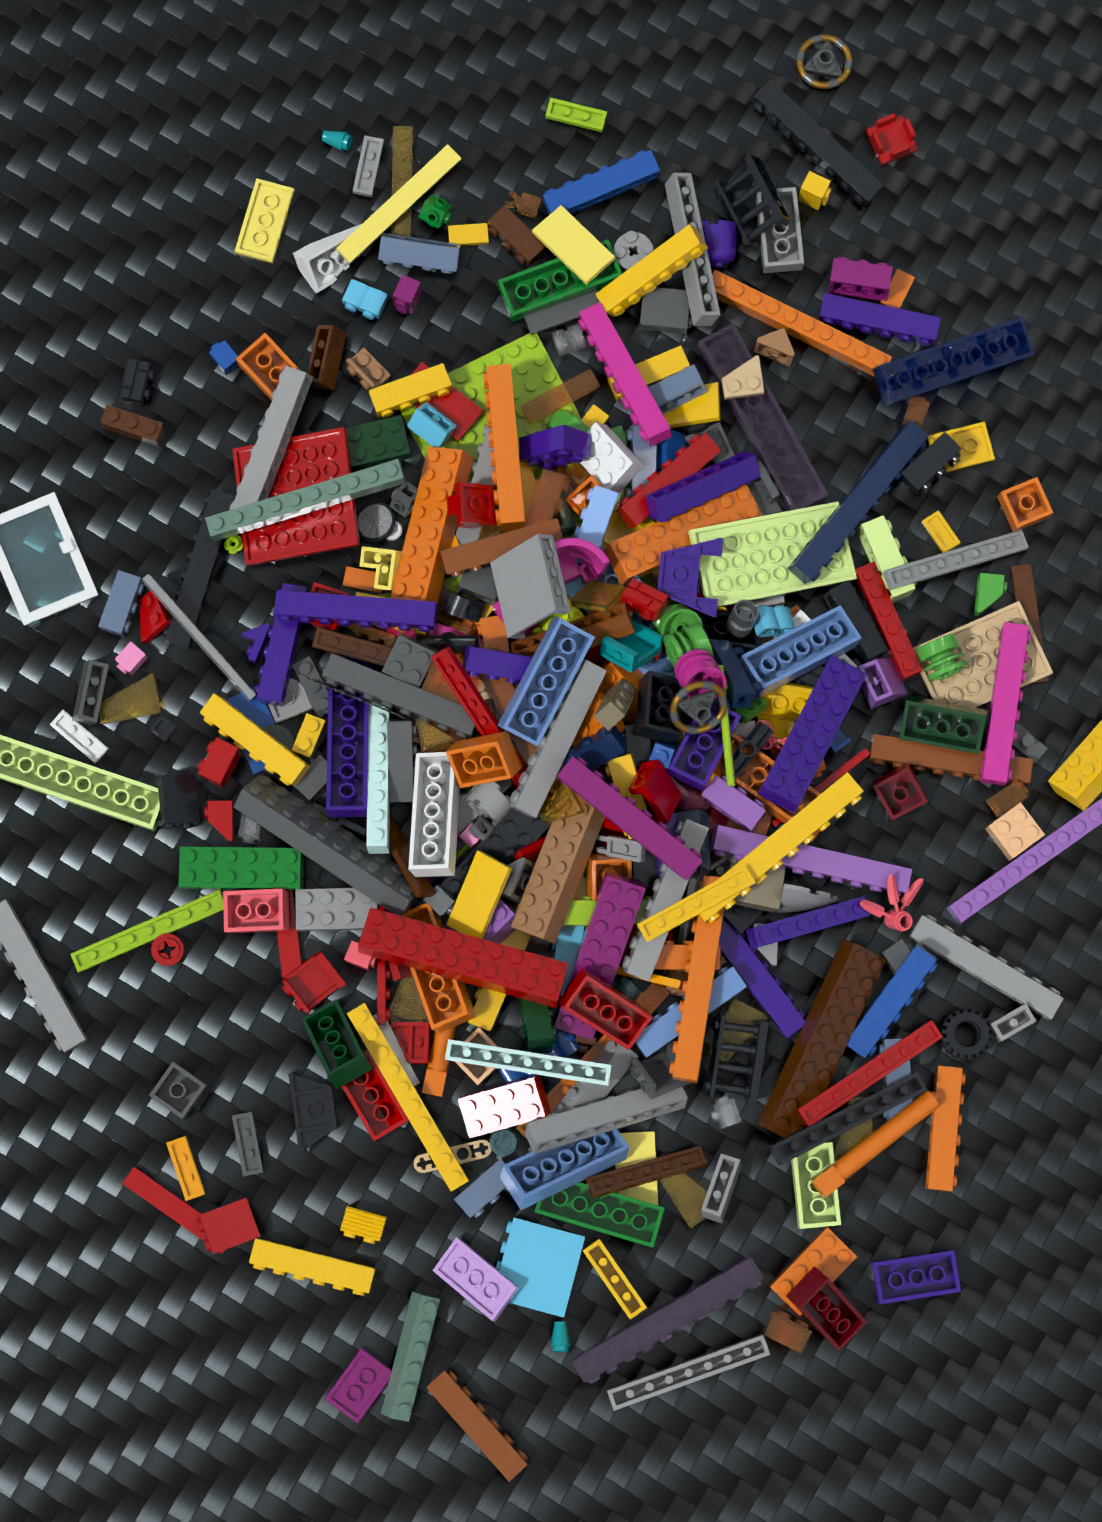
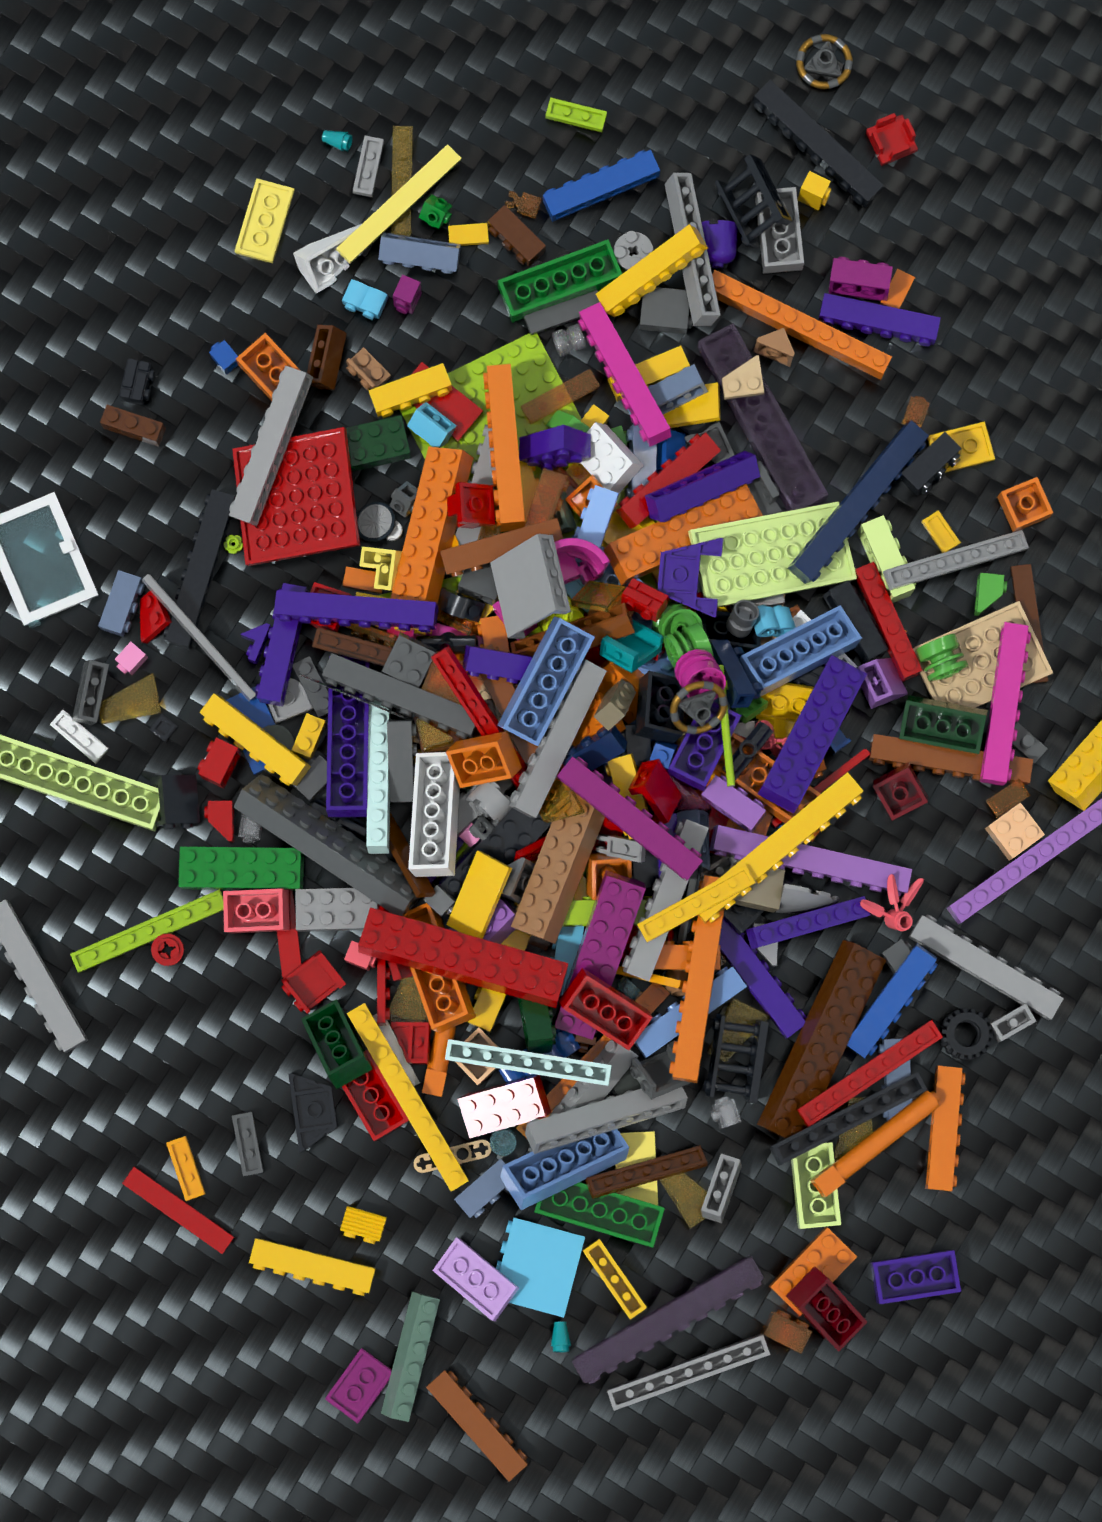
dark grey brick [149,1062,209,1119] -> none
red panel [196,1198,260,1255] -> none
sand green brick [205,459,406,541] -> none
light yellow tile [532,205,615,285] -> none
clear blue brick [872,317,1035,406] -> none

